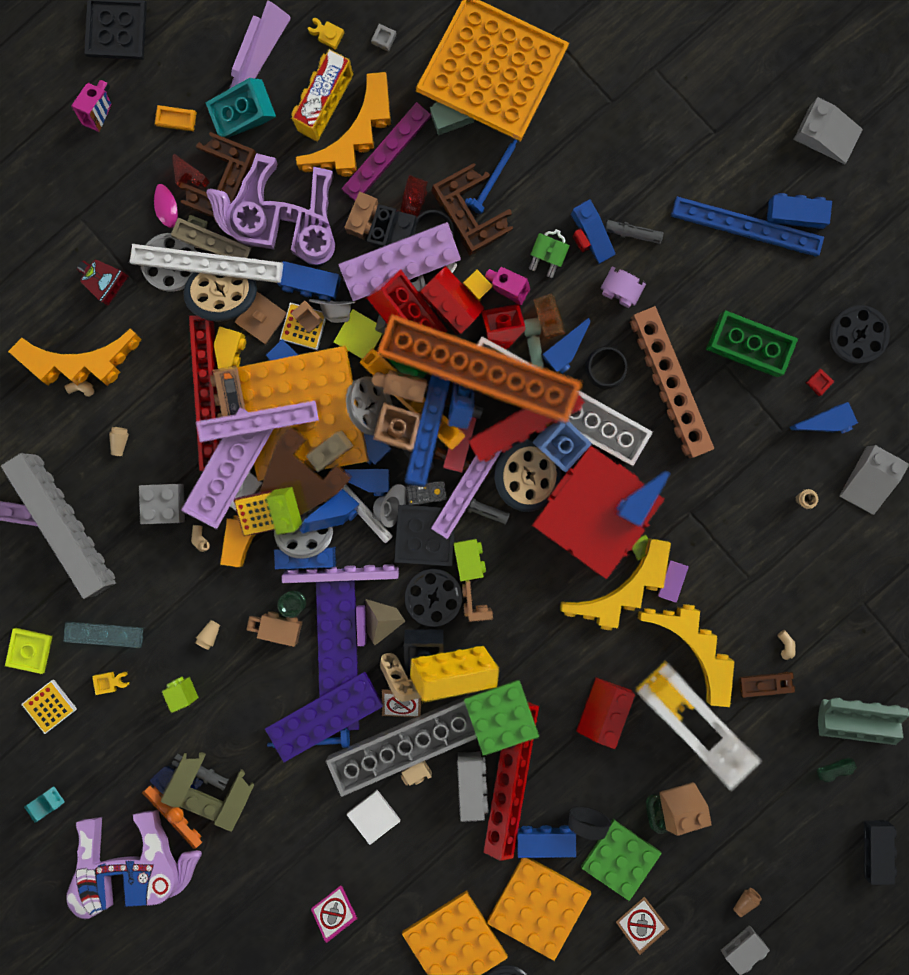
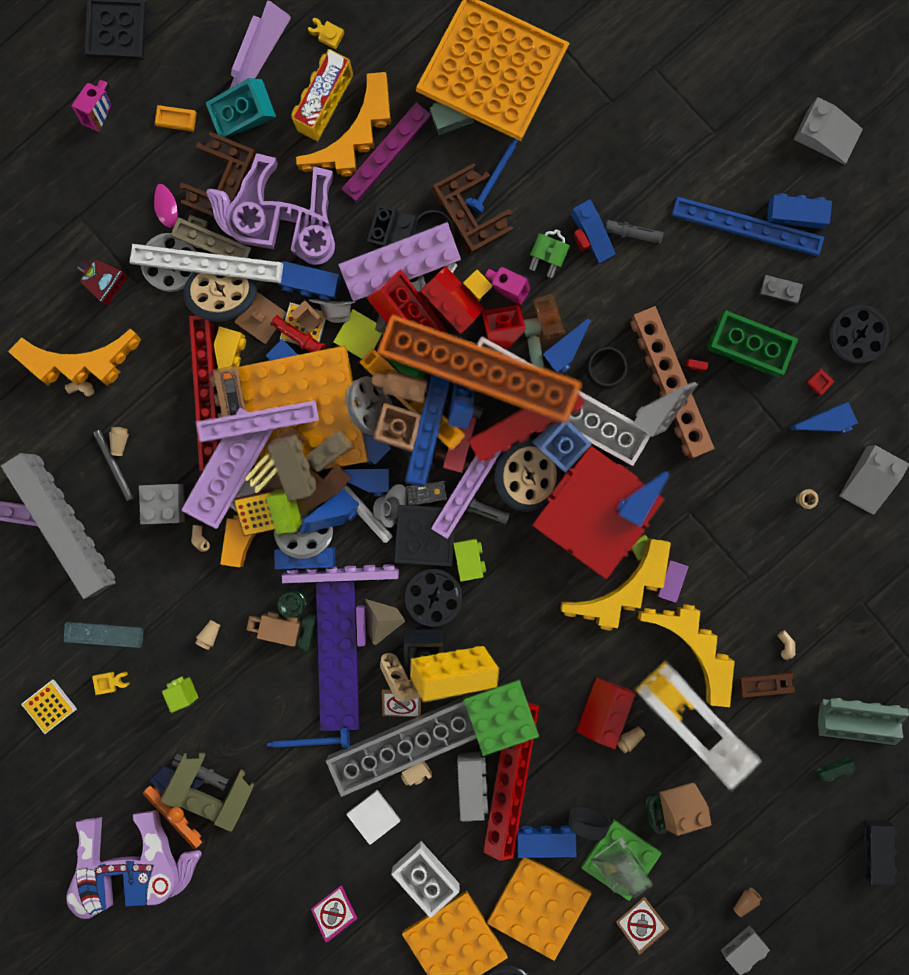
neon yellow tile [5,628,52,674] -> none
teal brick [24,787,64,822] -> none
clear red slope [172,154,210,188] -> none
dark purple plate [265,672,384,763] -> none
medium nougat brick [345,191,379,240] -> none
light grey tile [371,24,397,51] -> none
clear red slope [400,175,428,217] -> none
medium nougat bracket [462,580,493,621] -> none
lavender brick [601,267,646,308] -> none
none -> dark grey bar [93,430,134,501]
none -> light yellow tile [245,453,278,493]
none -> dark tan brick [268,434,316,501]
none -> red pin [270,315,326,353]
none -> clear green plate [298,614,317,653]
none -> white brick [391,841,459,918]
none -> clear slope [591,837,652,897]
none -> tan cone [617,726,645,753]
none -> light grey slope [634,382,698,437]
none -> red tile [684,359,708,372]
none -> flat silver plate [759,275,803,304]

